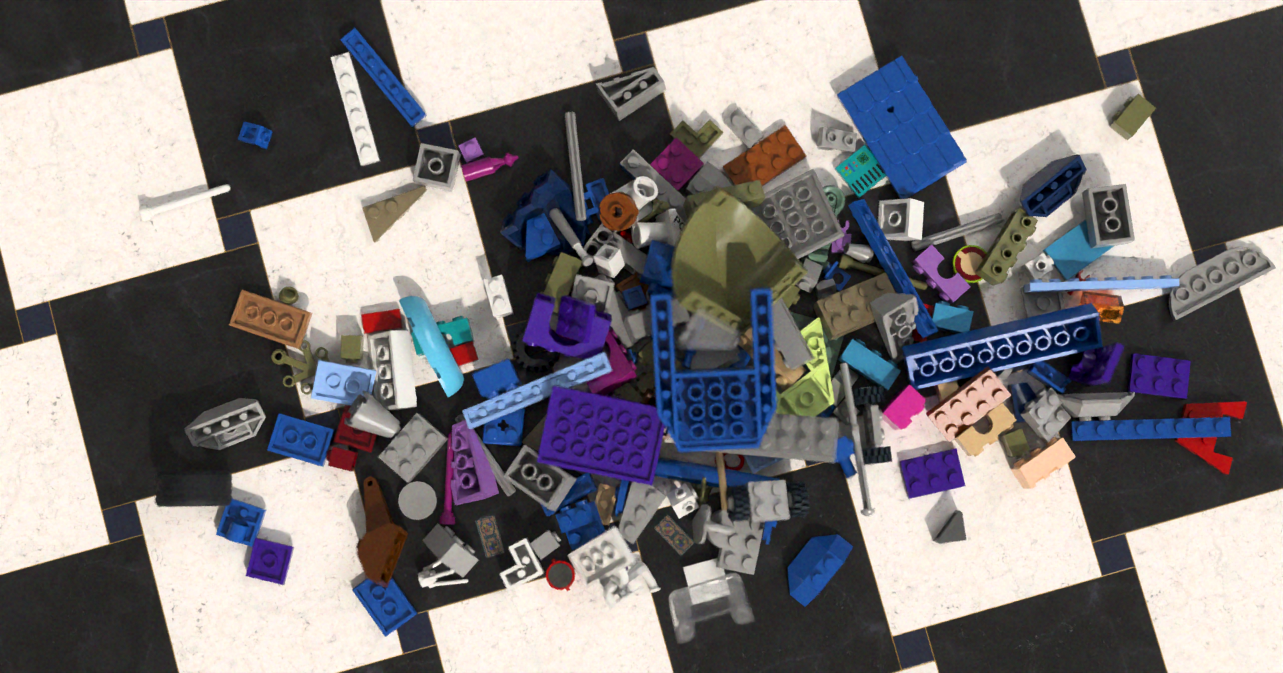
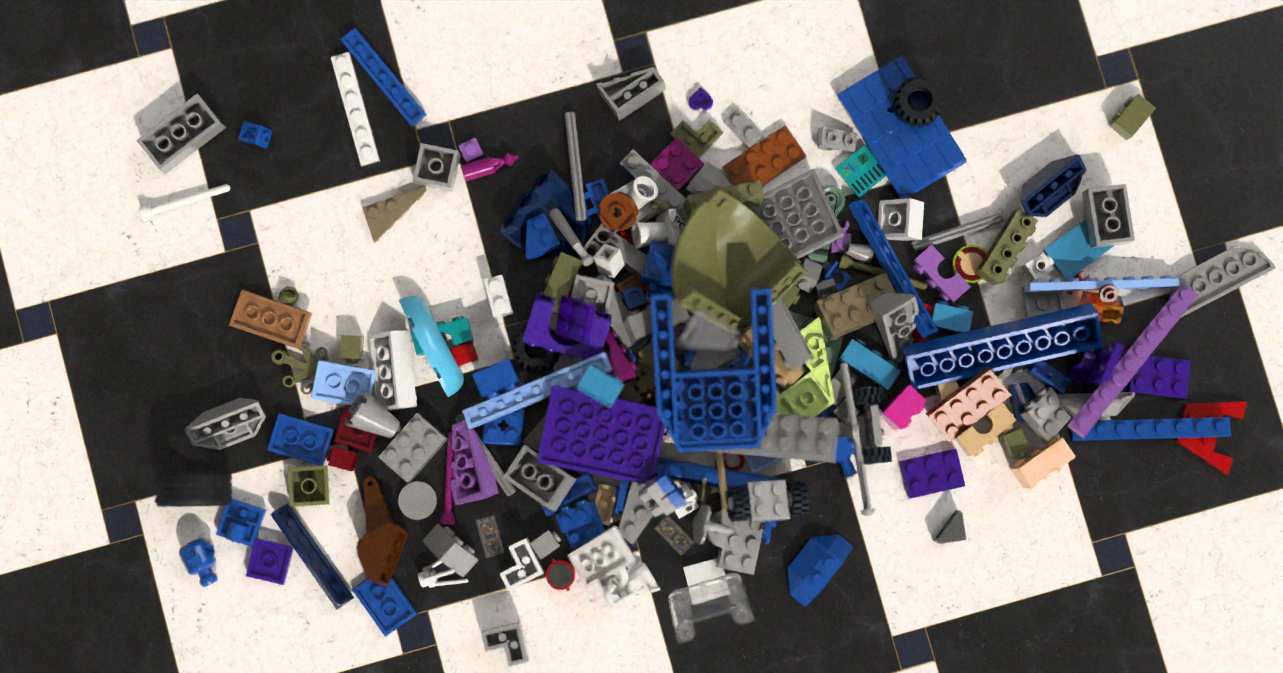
red tile [361,309,403,334] -> none
none -> light grey brick [136,93,226,174]
none -> blue piece [179,538,218,587]
none -> dark blue plate [271,503,354,610]
none -> olive slope [288,465,330,507]
none -> light grey brick [481,621,529,666]
none -> dark azure brick [576,365,624,409]
none -> hips [639,468,686,517]
none -> dark purple tile [688,87,713,111]
none -> black tyre [893,76,944,128]
none -> medium lavender plate [1067,283,1198,438]
none -> plate [1099,284,1119,303]

